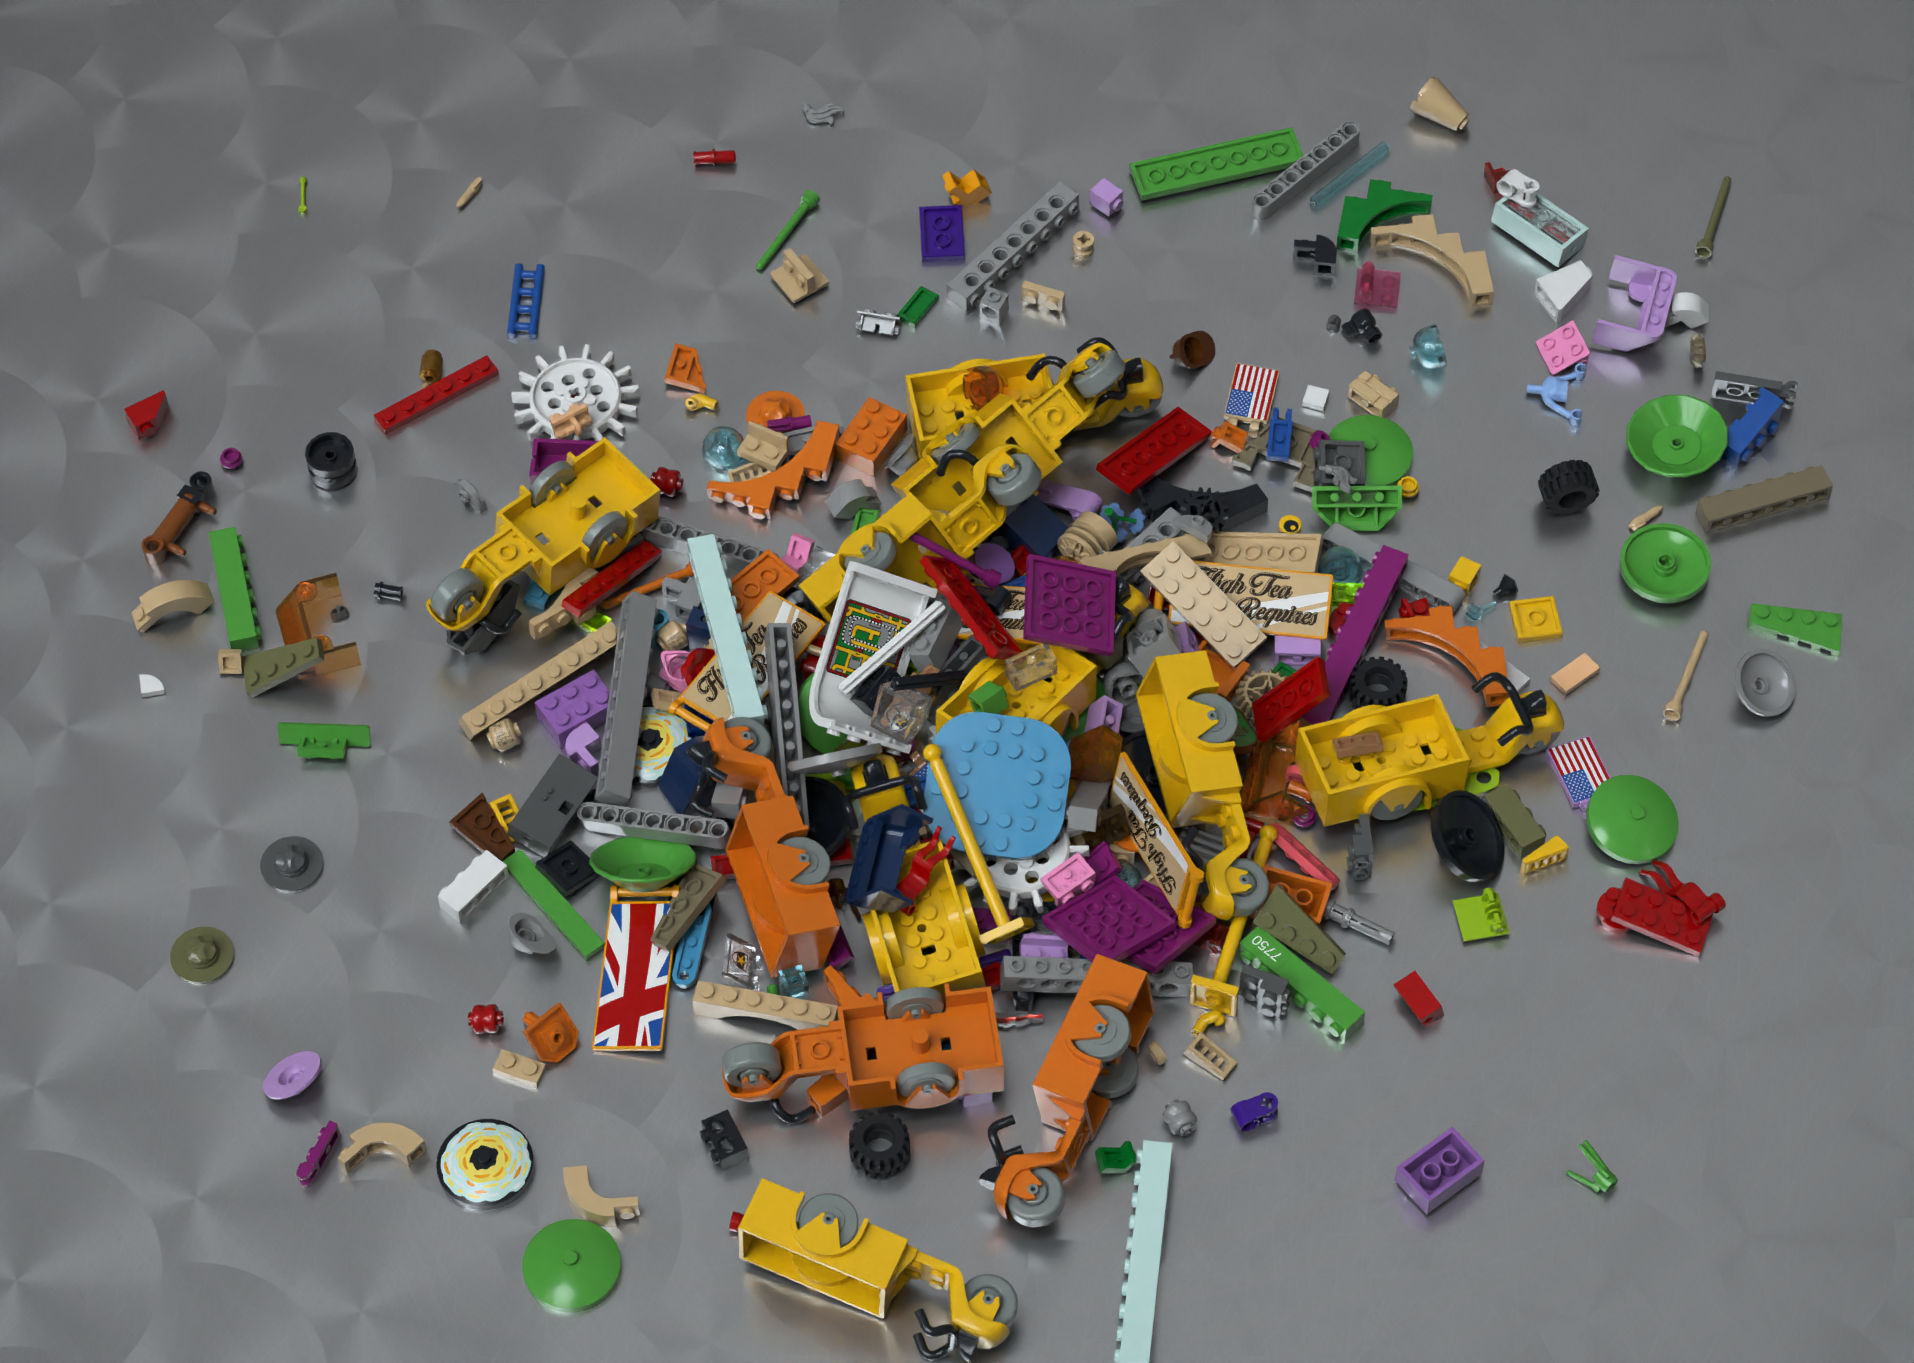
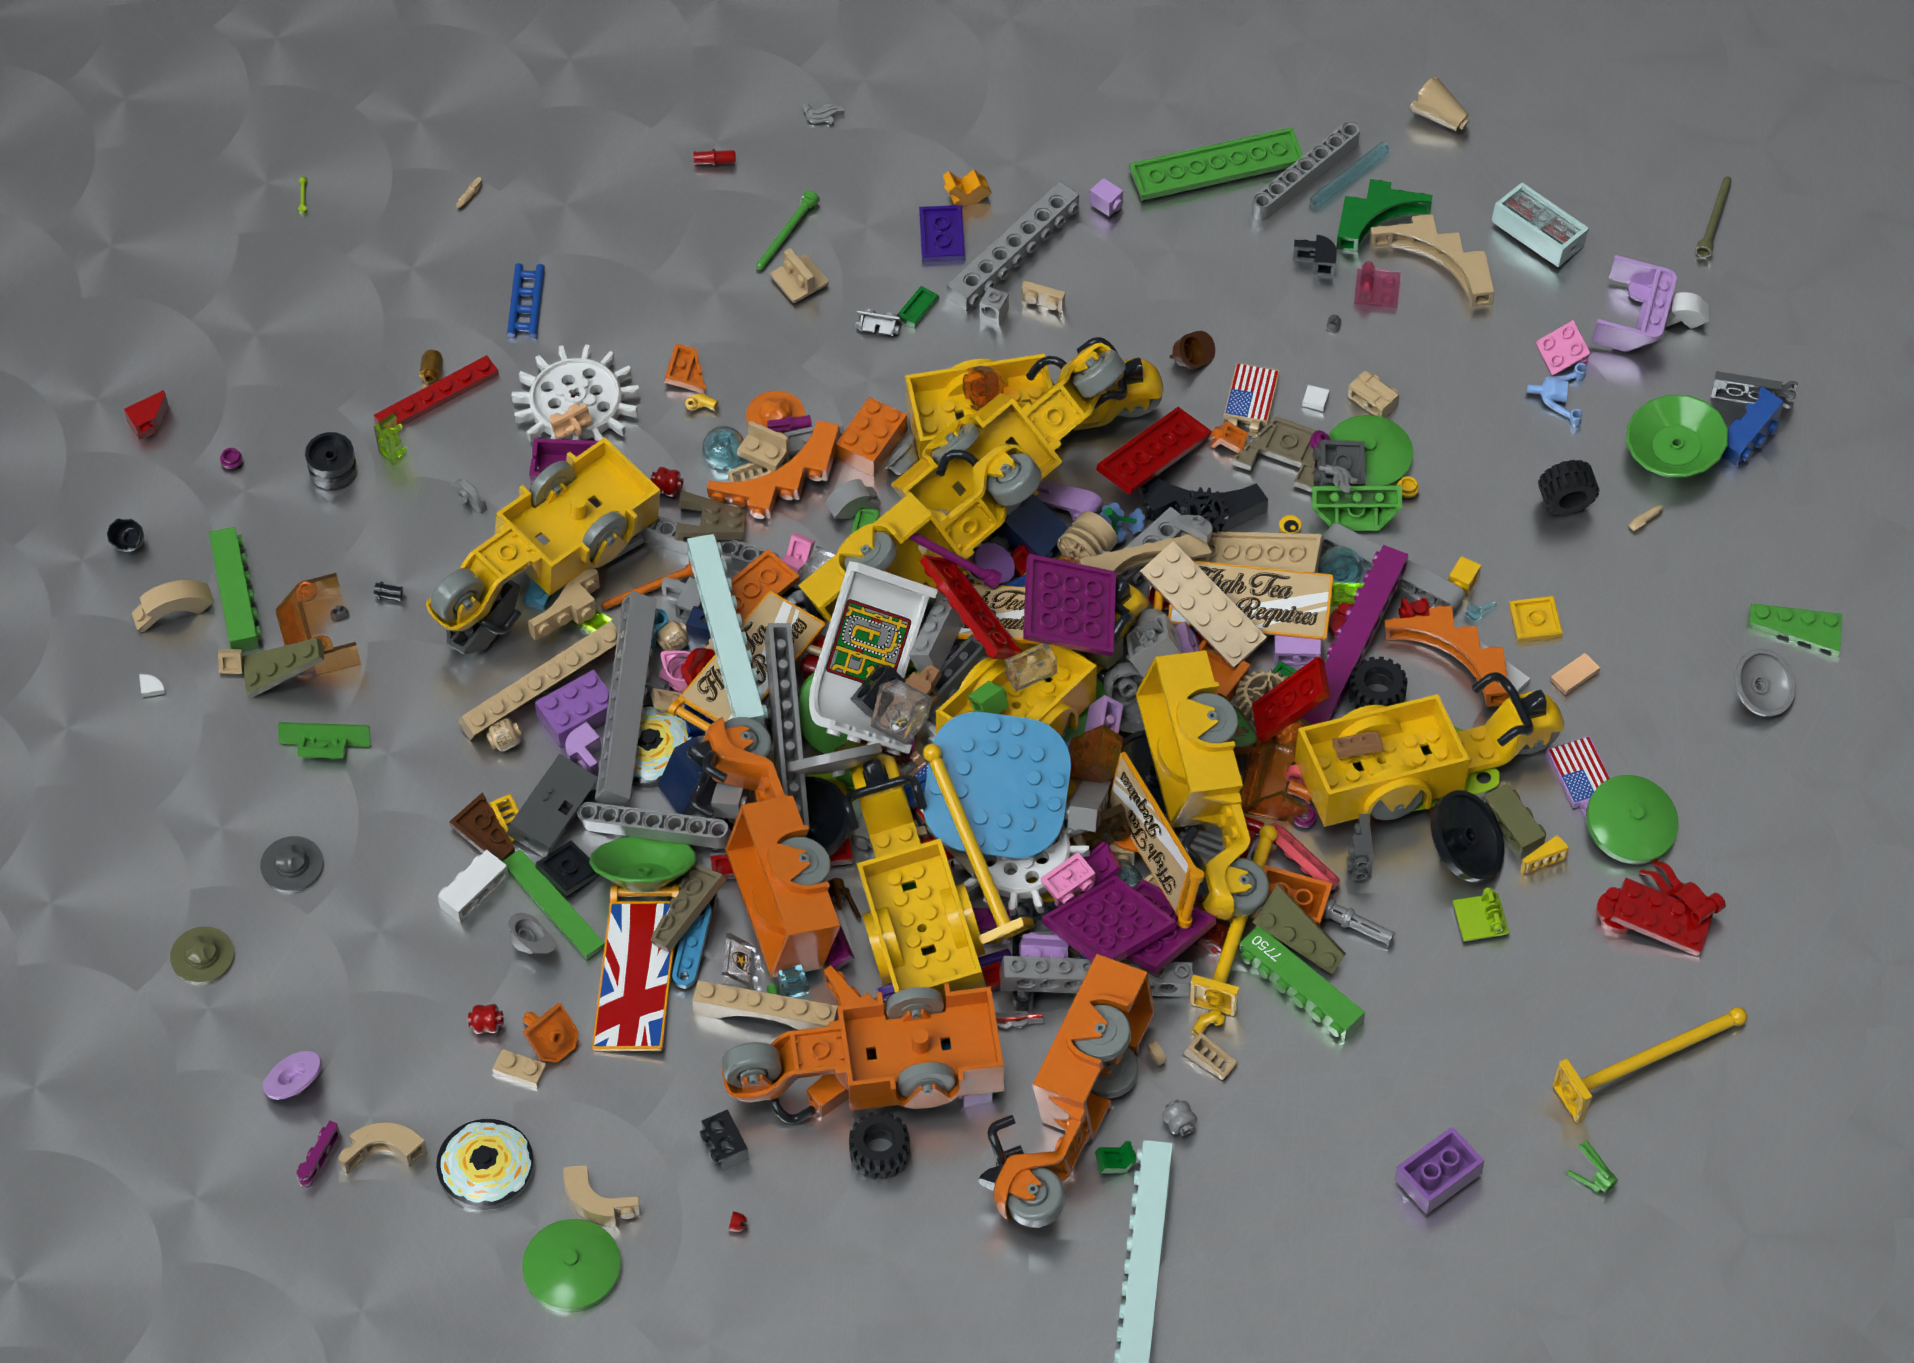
dark orange piece [142,471,217,566] -> none
red plate [561,540,662,617] -> none
yellow piece [738,1178,1018,1362] -> none
white axle [838,600,946,695] -> none
dark blue windscreen [845,804,933,913] -> none
black axle [890,670,968,691] -> none
red flag [896,826,956,916] -> none
black piece [973,585,1013,616] -> none
tan wheel [1073,231,1094,258] -> none
dark purple piece [1230,1092,1278,1132] -> none
dark grey plate [1239,964,1291,1018] -> none
blue hinge [1266,407,1293,462] -> none
black piece [1341,309,1382,344] -> none
red hinge [1393,971,1444,1026] -> none
clear light blue cylinder [1410,324,1447,369] -> none
clear red panel [1484,162,1512,194] -> none
black rock [1492,574,1518,599] -> none
white piece [1496,169,1539,208] -> none
white slope [1534,260,1593,323] -> none
bright green dish [1620,523,1711,603] -> none
tan piece [1663,631,1708,721] -> none
dark tan gear [1690,333,1706,368] -> none
dark tan brick [1696,465,1833,534] -> none
none -> black hair [107,518,144,552]
none -> clear neon green hinge [374,413,406,465]
none -> dark tan wing [675,491,746,541]
none -> yellow piece [1552,1007,1747,1123]

